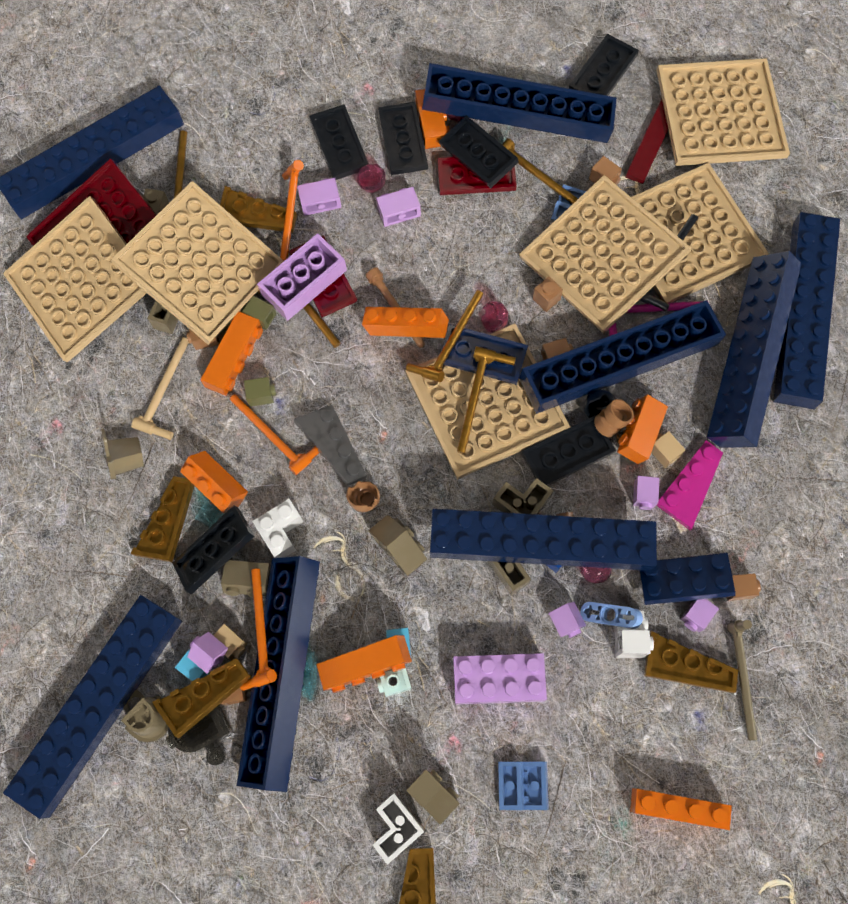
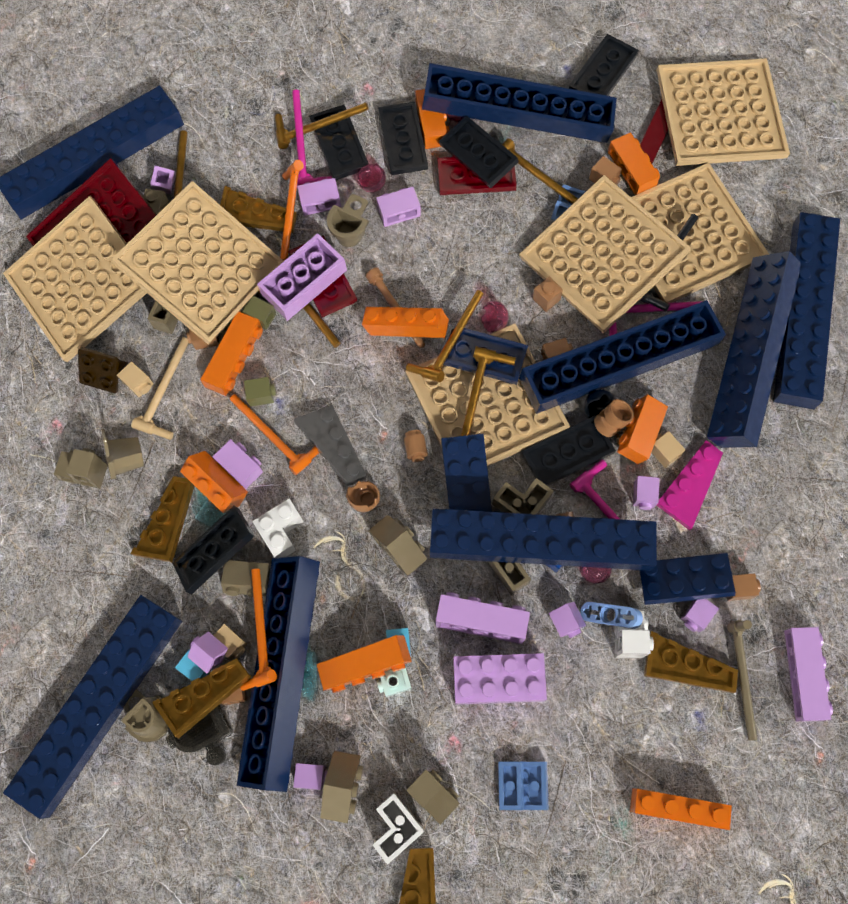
none -> dark tan brick [53,448,108,489]
none -> dark brown bracket [78,347,128,394]
none -> tan brick [117,361,153,397]
none -> lavender brick [151,166,175,195]
none -> lavender brick [212,439,263,489]
none -> pearl gold bar [275,103,369,149]
none -> dark pink bar [292,89,332,186]
none -> lavender brick [293,763,328,790]
none -> dark tan brick [320,751,364,824]
none -> dark tan container [327,194,369,247]
none -> medium nougat brick [404,430,428,462]
none -> lavender brick [436,592,530,644]
none -> dark blue plate [441,434,492,512]
none -> dark pink bar [569,459,620,519]
none -> orange brick [608,132,660,195]
none -> lavender brick [784,627,833,722]

